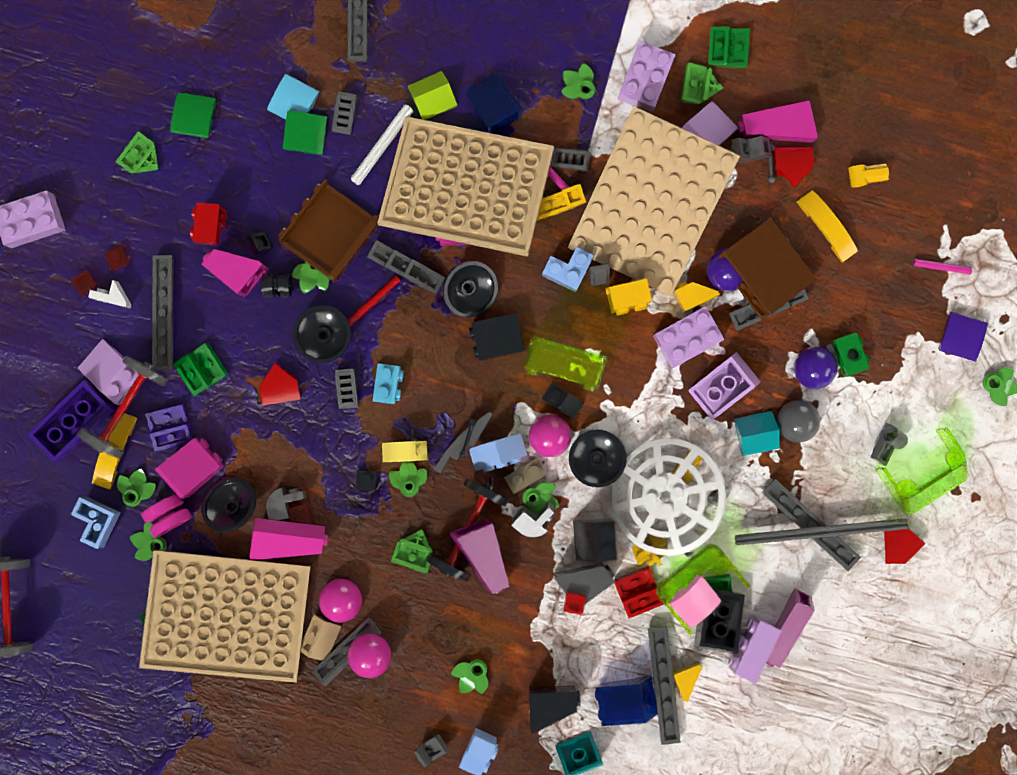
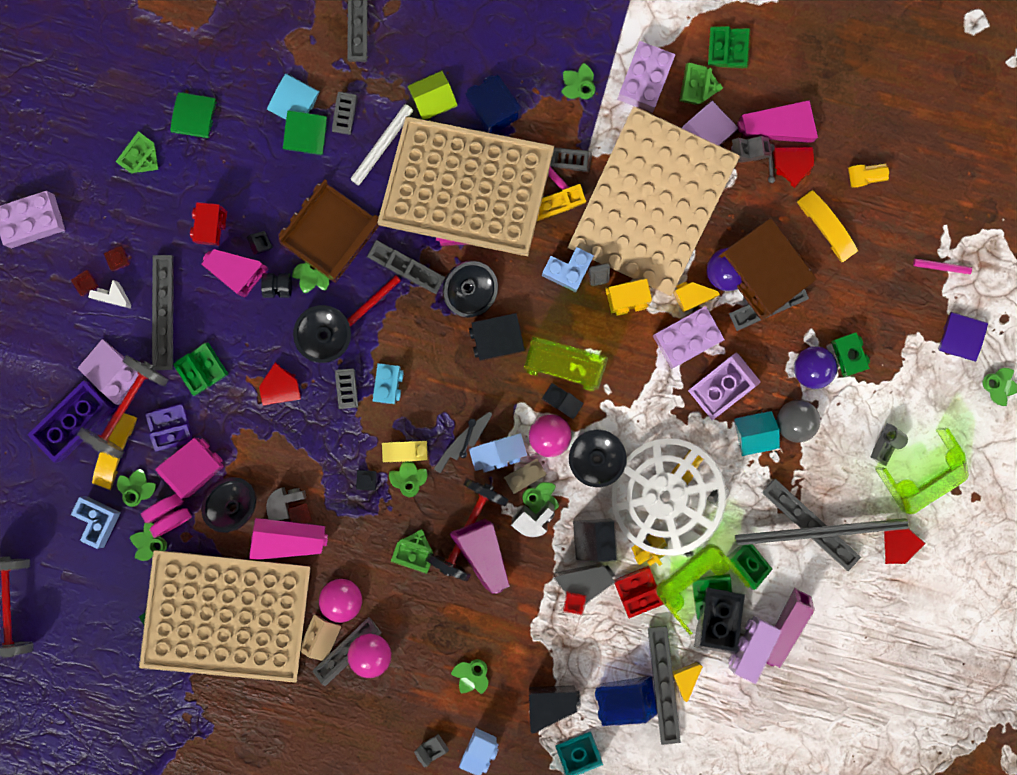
bright pink slope [669,575,721,628] -> none
none -> green slope [725,544,773,590]

